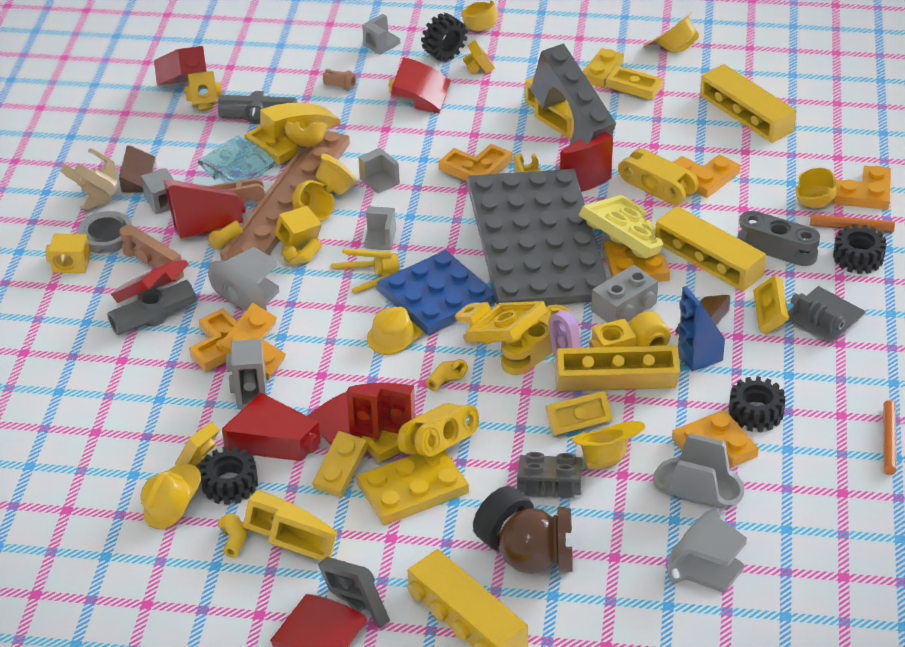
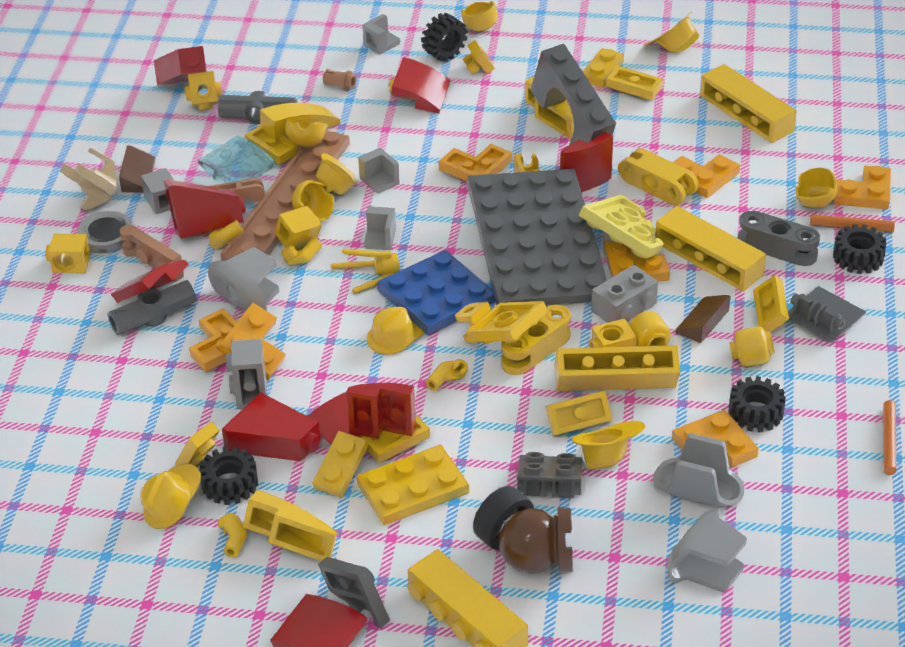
yellow piece [398,403,479,457] -> none
lavender plate [548,310,581,358] -> none
blue slope [678,286,725,372] -> none
none -> yellow head [729,326,775,368]

